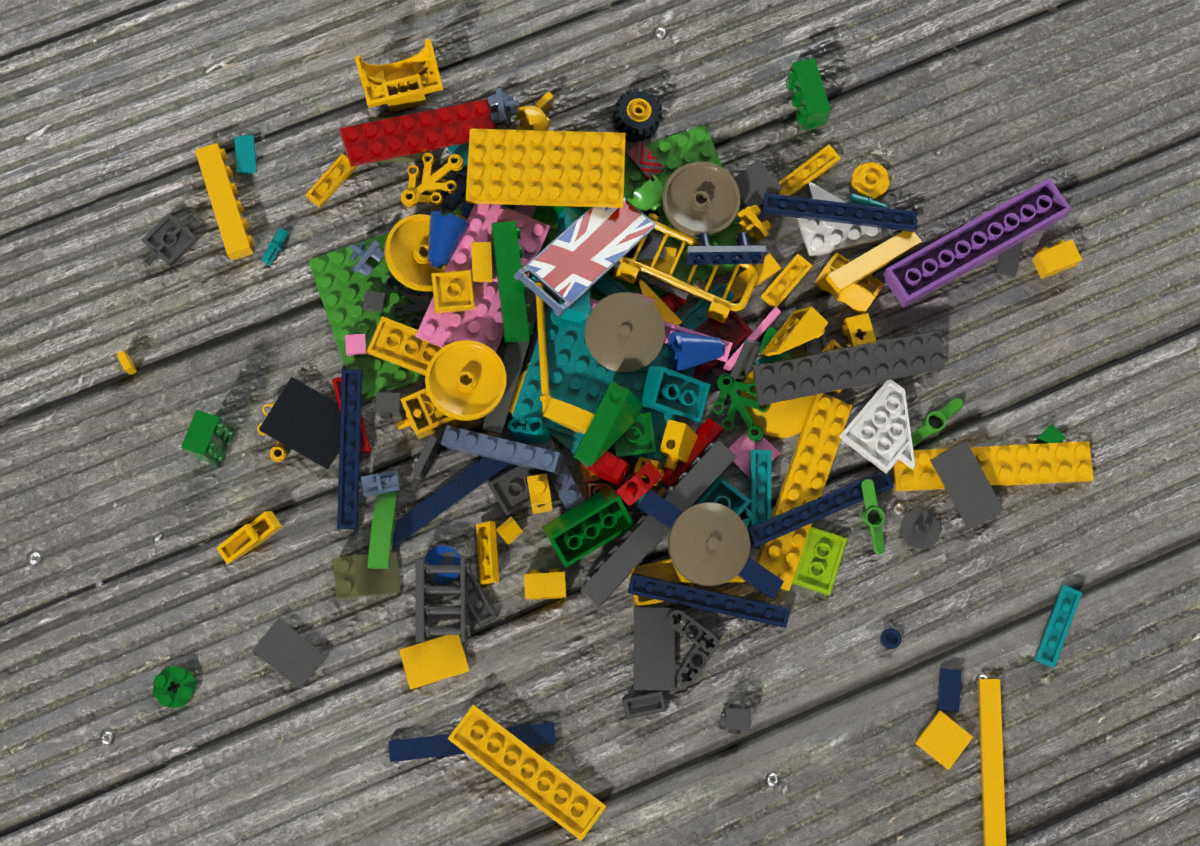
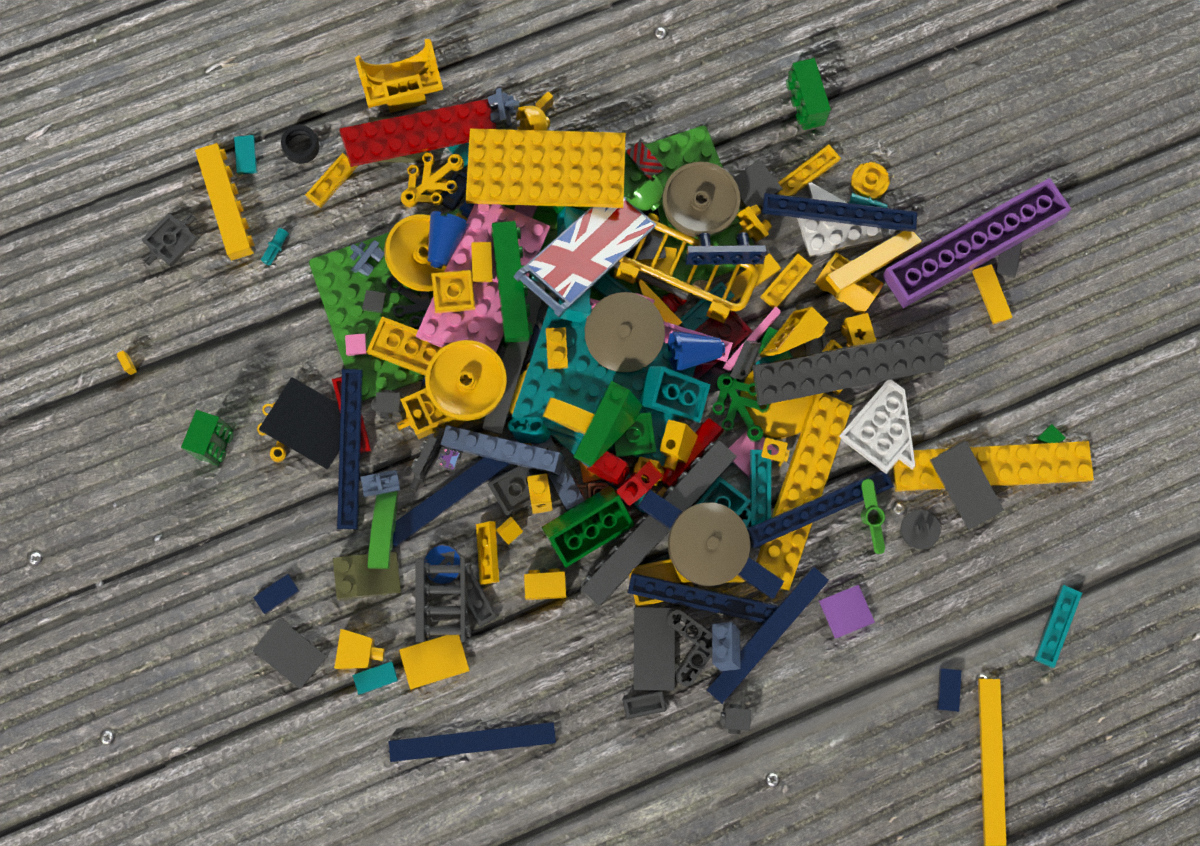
green plate [153,666,197,708] -> none
yellow slope [216,511,283,564] -> none
yellow plate [448,705,606,841] -> none
yellow bar [536,283,552,413] -> none
black wheel [613,88,662,142] -> none
lime tile [792,526,848,596] -> none
dark blue tile [880,628,902,649] -> none
bright green piece [911,398,963,448] -> none
yellow tile [915,711,973,770] -> none
yellow brick [1032,239,1082,279] -> none
none -> dark blue tile [253,574,300,615]
none -> black tyre [281,125,320,164]
none -> yellow torso [334,629,385,670]
none -> teal tile [352,661,399,695]
none -> tile [435,446,461,472]
none -> yellow plate [546,328,568,369]
none -> dark blue tile [706,567,829,704]
none -> sand blue brick [712,622,741,671]
none -> yellow bracket [761,438,790,467]
none -> medium lavender slope [819,585,875,639]
none -> yellow tile [972,264,1013,325]

